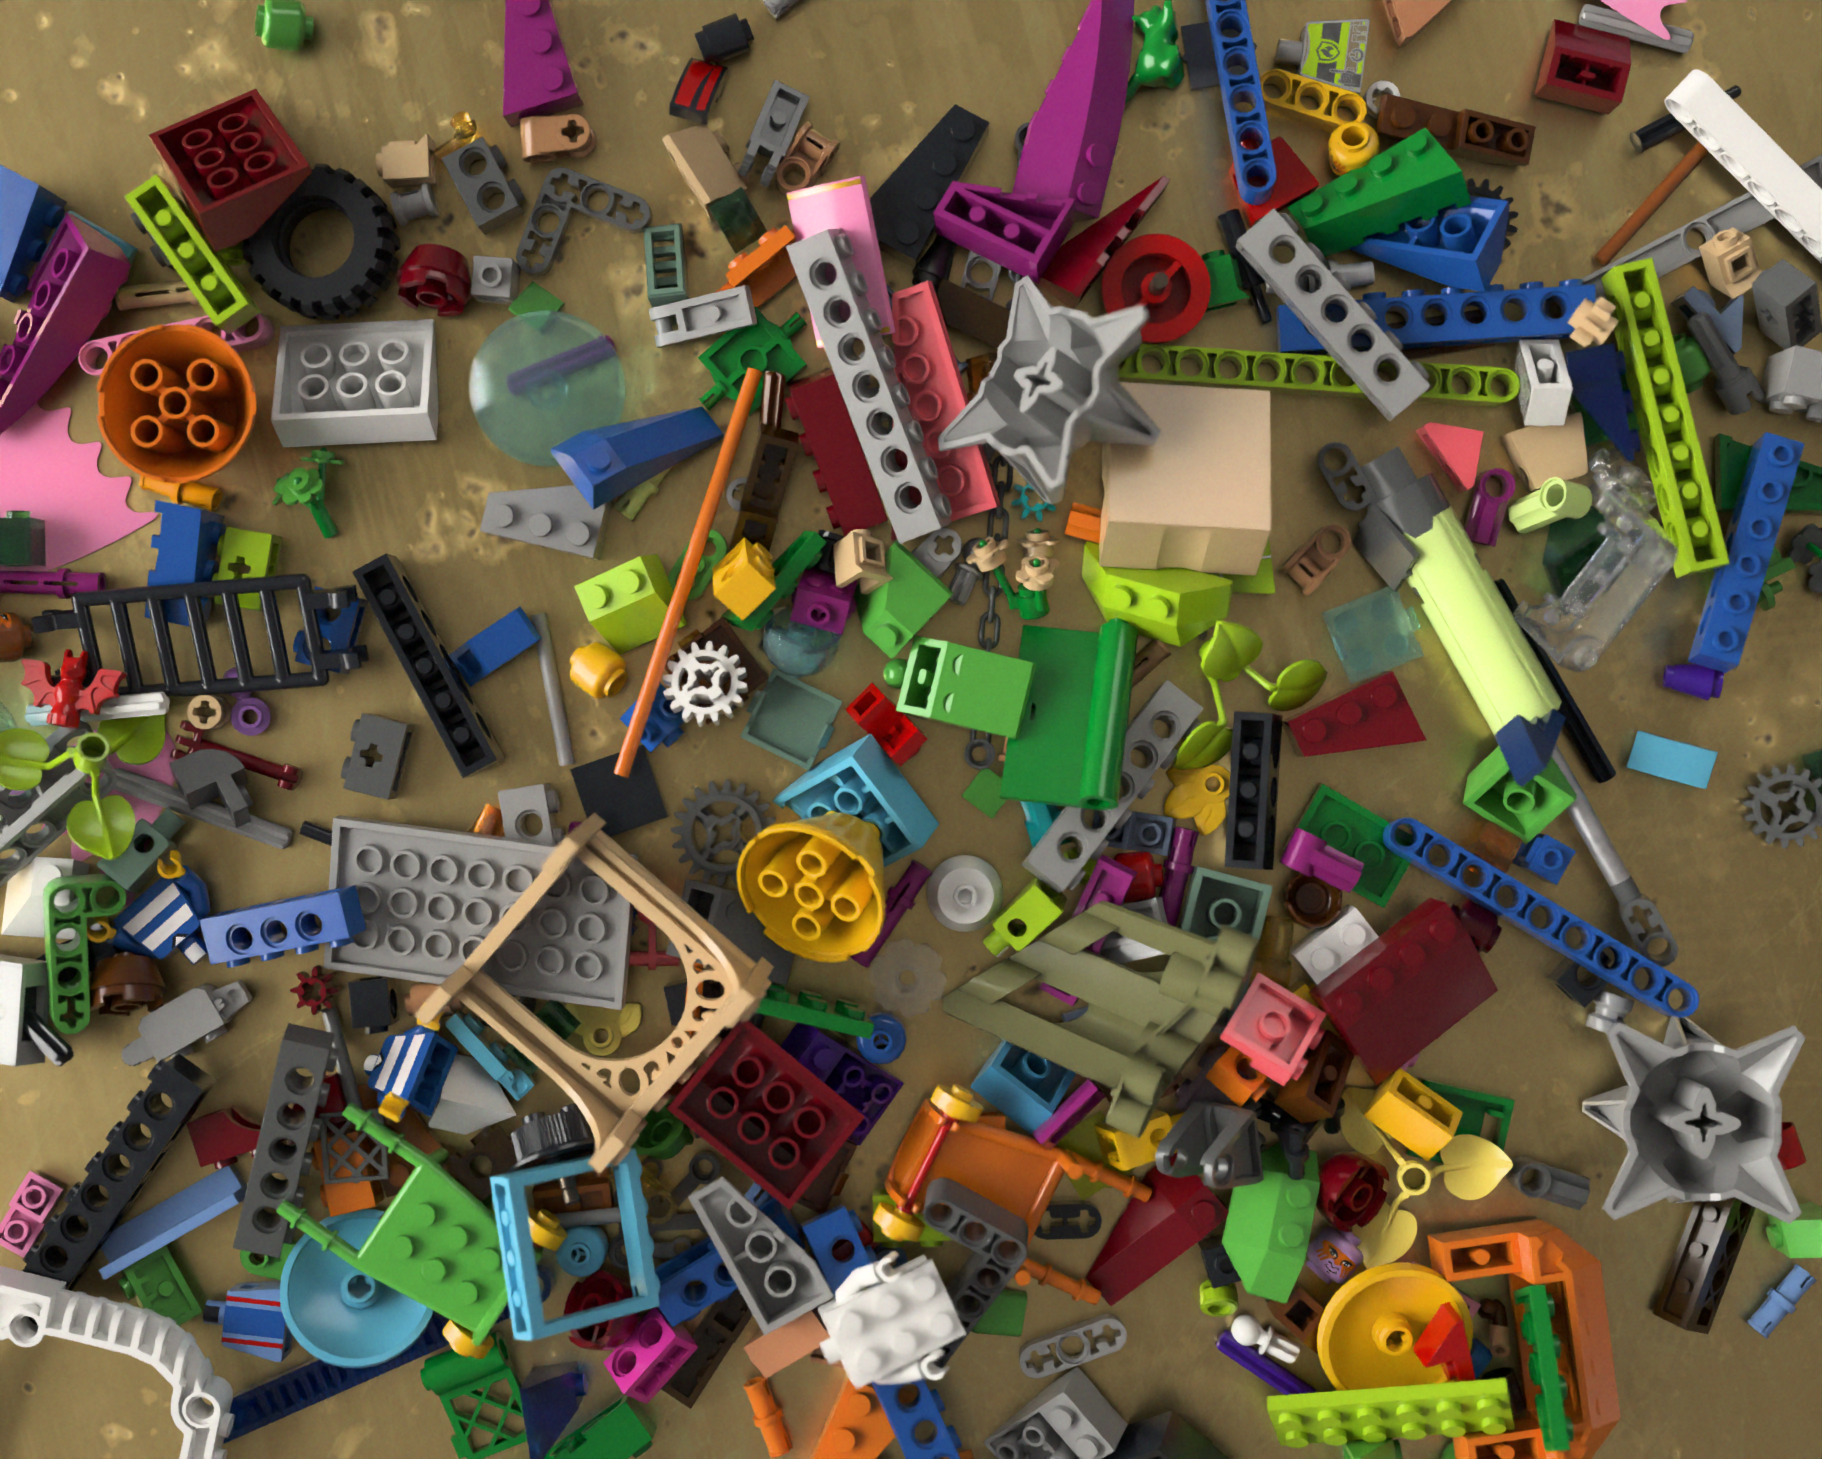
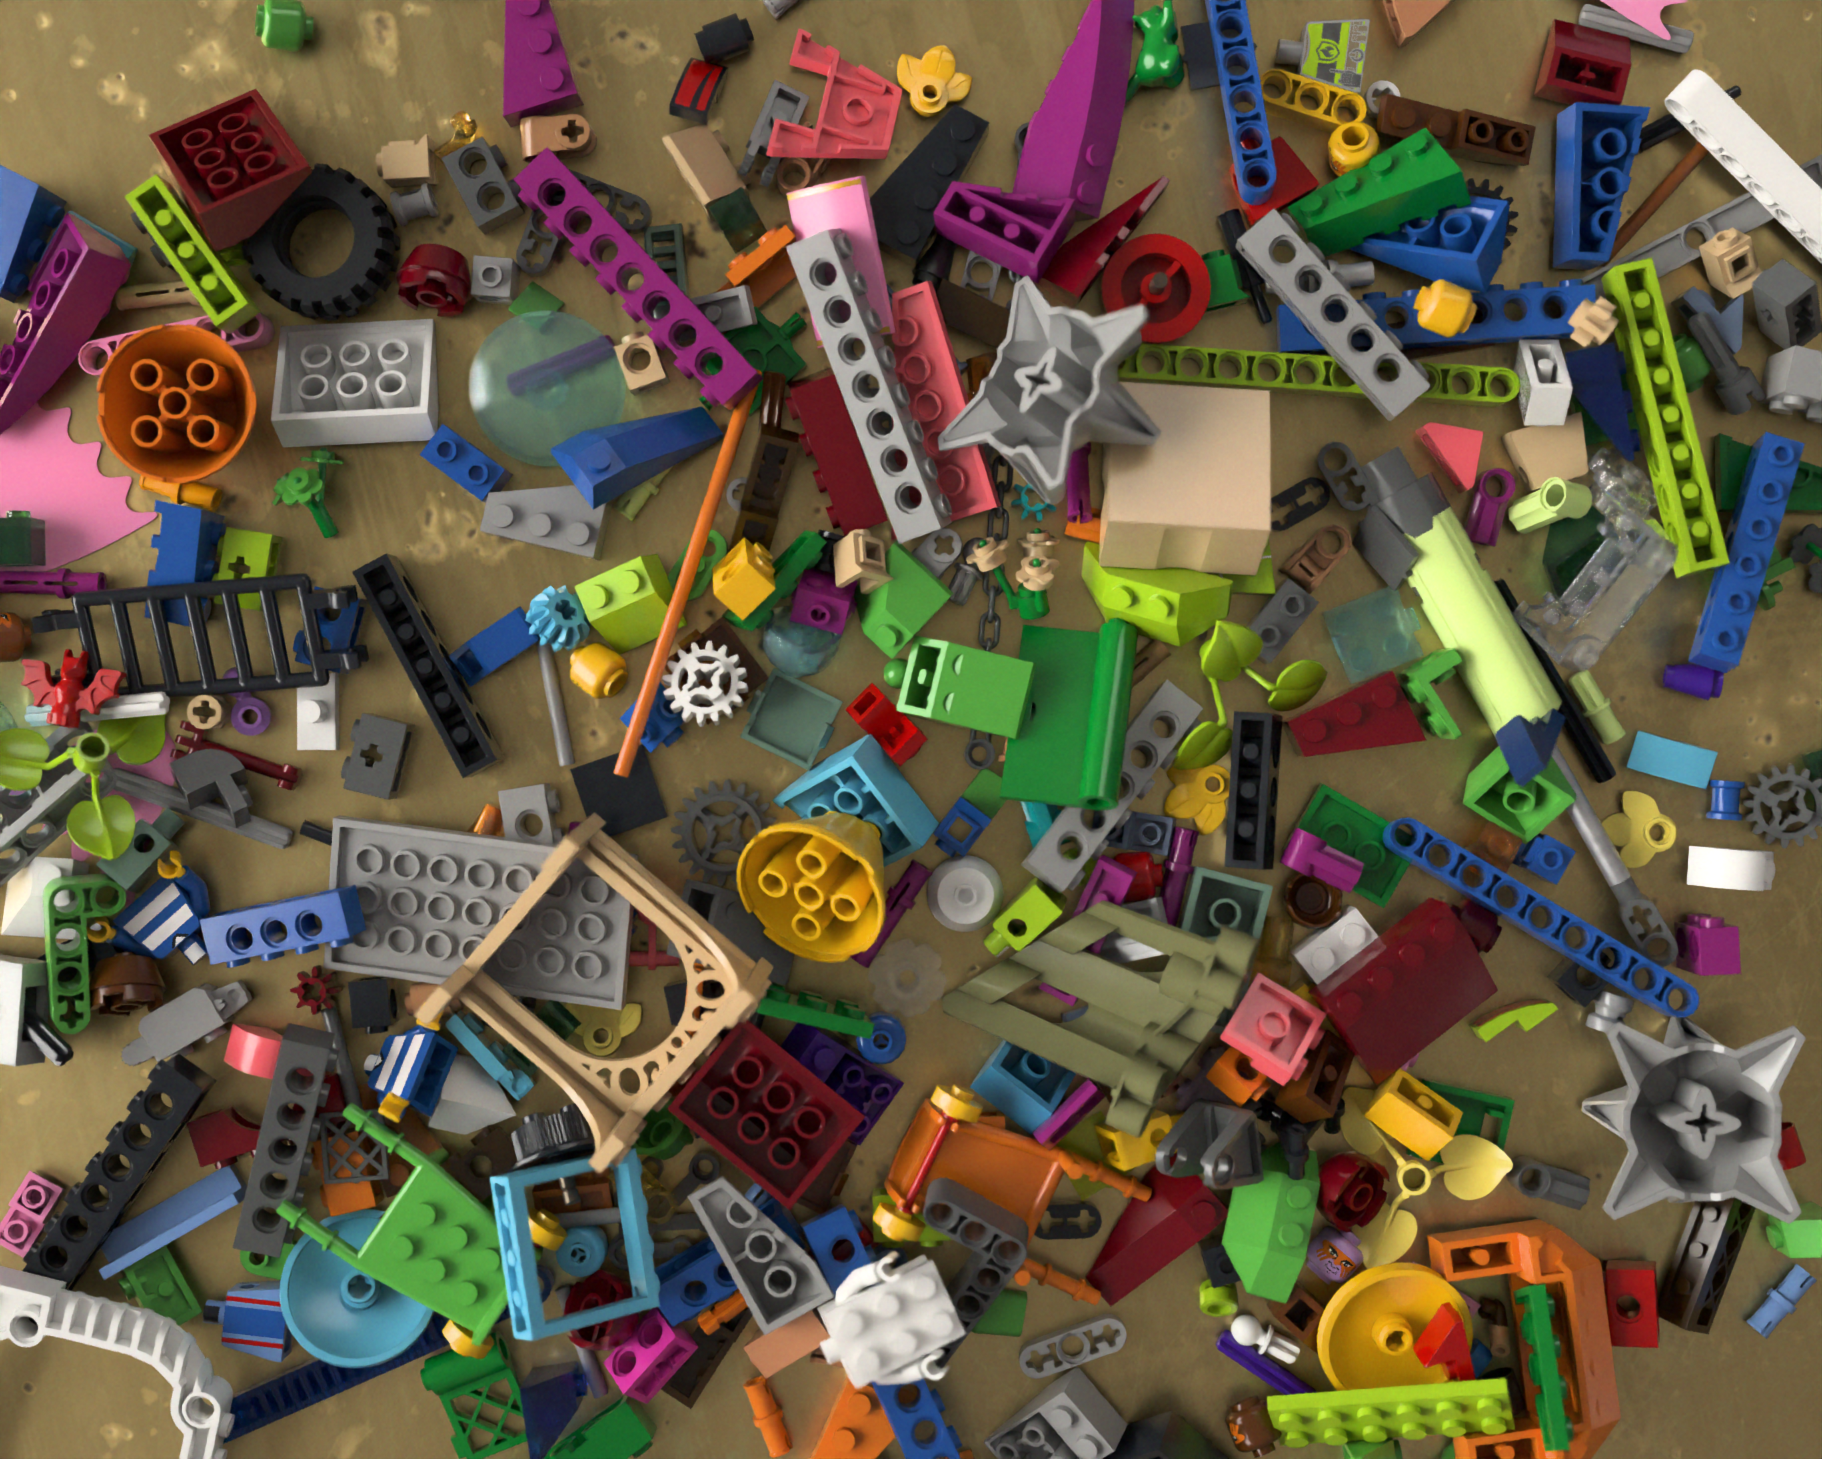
none -> coral brick [224,1024,313,1079]
none -> white tile [297,673,339,750]
none -> blue brick [420,424,513,503]
none -> magenta brick [513,147,764,411]
none -> medium azure gear [525,585,591,653]
none -> light grey bar [555,1284,609,1399]
none -> tan brick [614,332,670,396]
none -> orange axle [697,1289,748,1335]
none -> coral wing [766,28,903,159]
none -> yellow plate [897,45,972,117]
none -> blue window [933,796,992,857]
none -> magenta pin [1067,441,1092,524]
none -> reddish brown head [1225,1395,1282,1458]
none -> dark grey brick [1246,578,1319,664]
none -> black beam [1271,477,1330,532]
none -> bright green bracket [1399,648,1462,740]
none -> yellow head [1413,279,1477,338]
none -> lime slope [1469,998,1558,1042]
none -> blue wedge [1553,102,1650,270]
none -> yellowish green axle [1569,669,1626,745]
none -> light yellow plate [1601,791,1677,868]
none -> red brick [1602,1260,1660,1348]
none -> magenta brick [1674,914,1741,976]
none -> white brick [1687,846,1776,891]
none -> blue bush [1706,780,1745,821]

